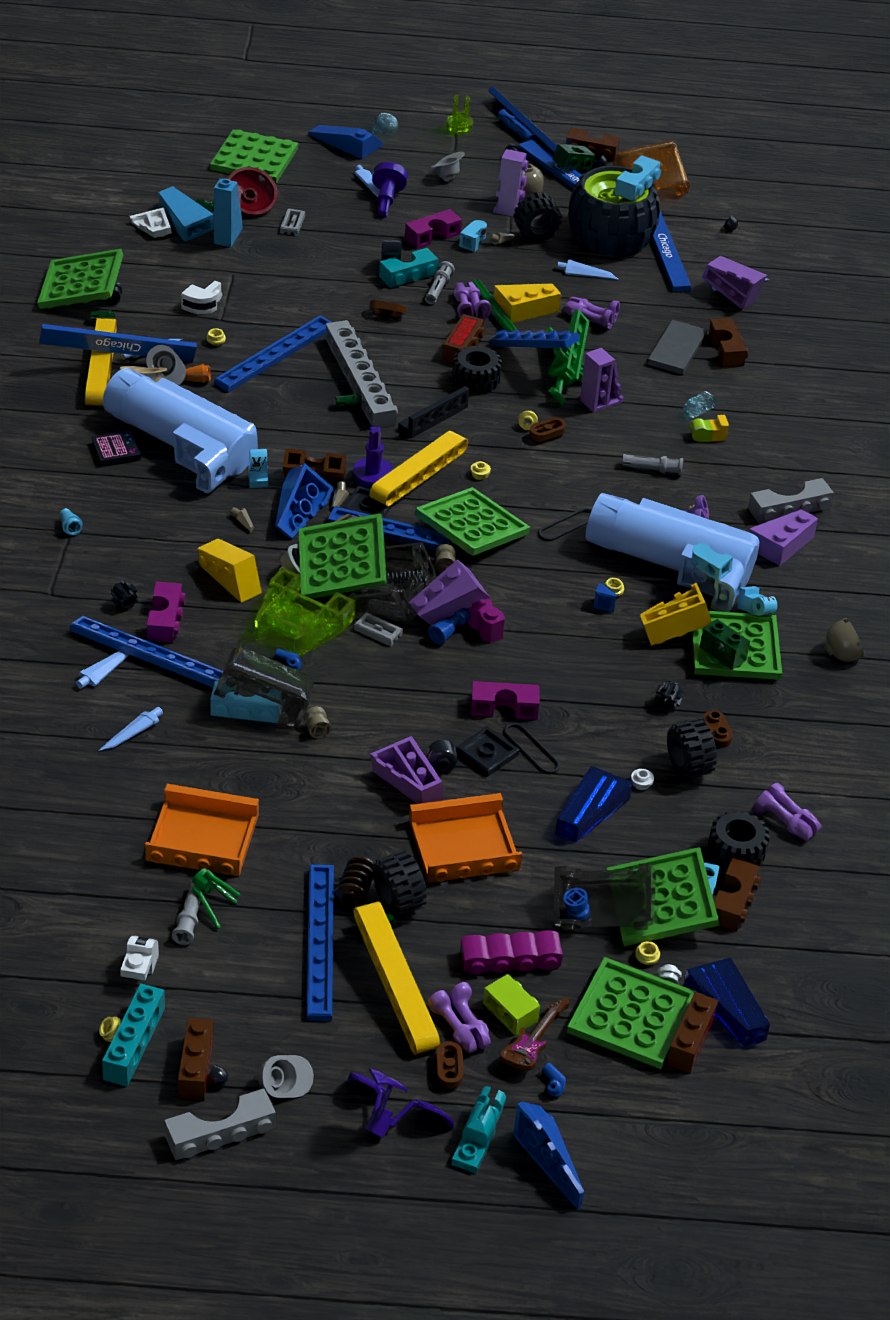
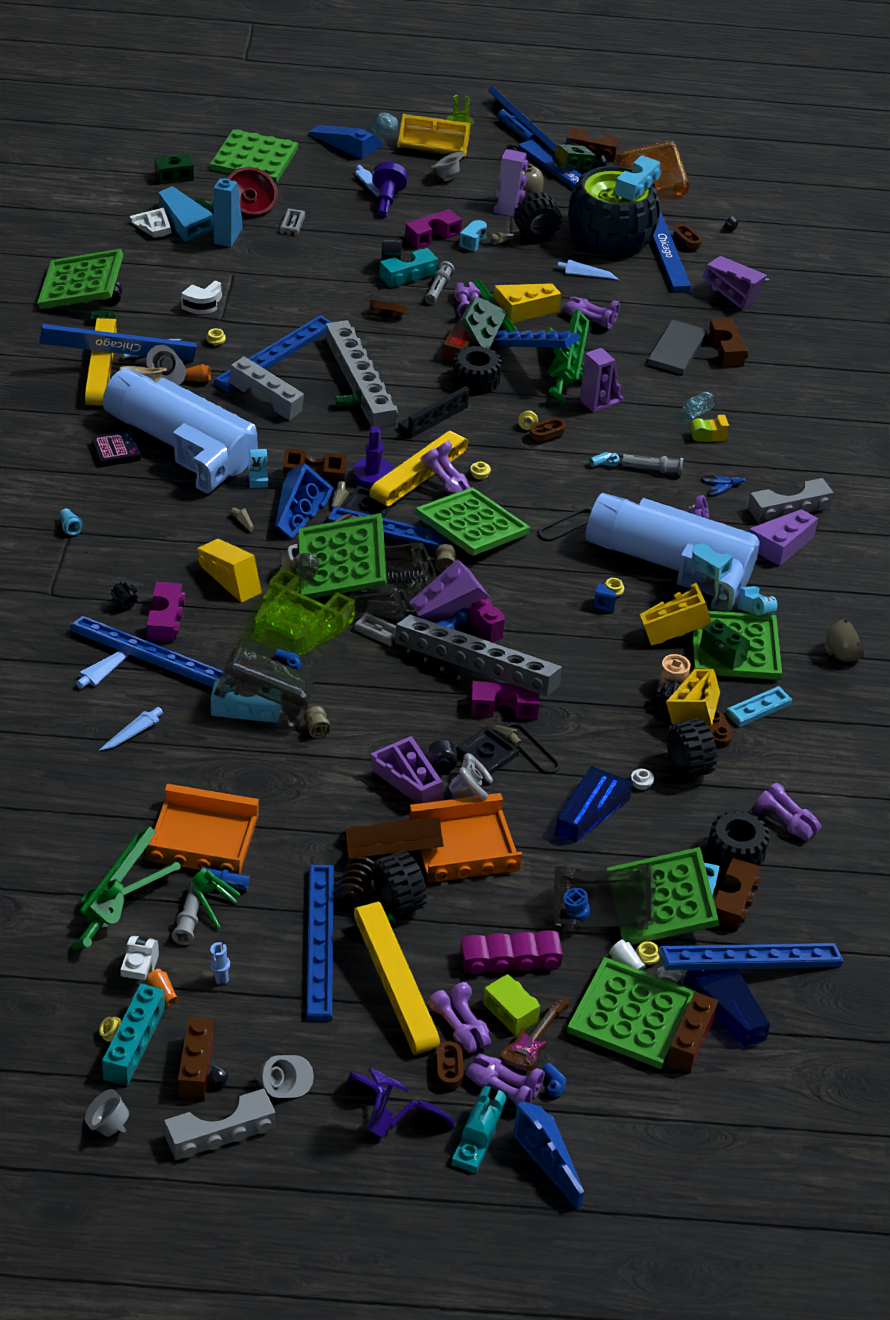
none -> green piece [71,826,180,951]
none -> light grey piece [85,1089,129,1137]
none -> orange cone [144,969,178,1007]
none -> dark green brick [154,154,194,184]
none -> blue pin [201,867,250,891]
none -> light blue axle [210,942,230,985]
none -> light grey arch [229,356,304,421]
none -> clear smoke cone [290,553,319,581]
none -> reddish brown slope [345,816,444,858]
none -> dark grey brick [395,615,562,696]
none -> yellow container [397,114,470,157]
none -> medium lavender piece [420,441,470,496]
none -> light grey piece [449,753,493,800]
none -> wing [460,296,507,348]
none -> medium lavender piece [465,1054,545,1107]
none -> dark tan bar [492,725,522,747]
none -> medium azure arm [589,452,620,467]
none -> white cone [609,940,645,971]
none -> blue tile [657,943,844,971]
none -> light nougat wheel [658,654,690,686]
none -> yellow wedge [666,669,720,725]
none -> reddish brown plate [673,224,702,250]
none -> blue piece [701,475,745,496]
none -> medium azure tile [726,686,792,727]

